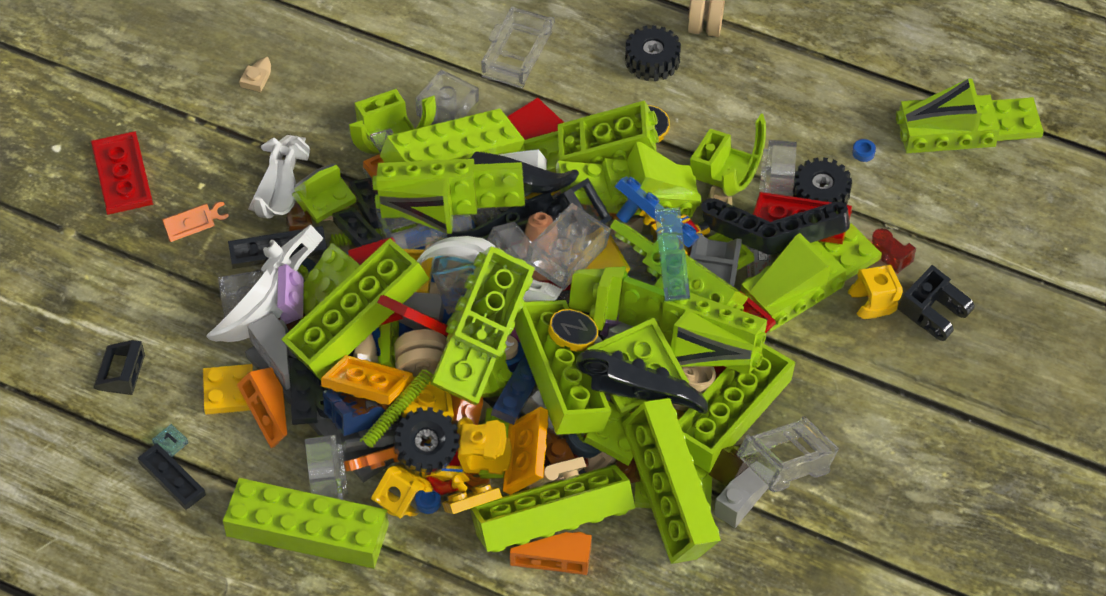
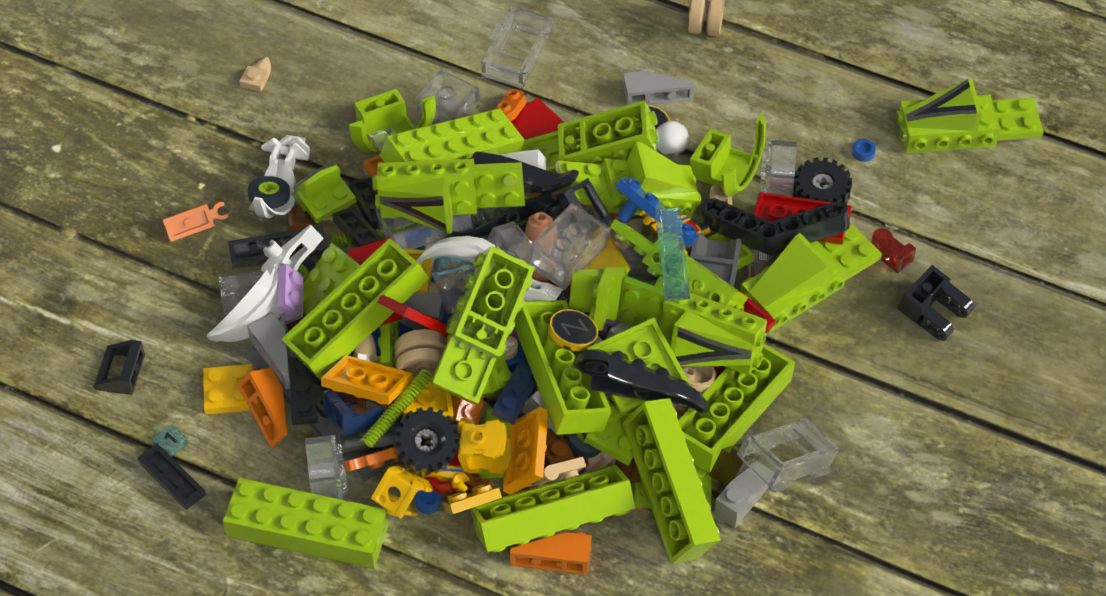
red tile [91,131,153,215] -> none
black bush [625,25,681,81] -> none
yellow piece [848,265,903,319] -> none
none -> black bush [248,176,290,209]
none -> orange plate [494,89,527,121]
none -> light grey slope [623,71,694,105]
none -> white hair [656,121,690,155]

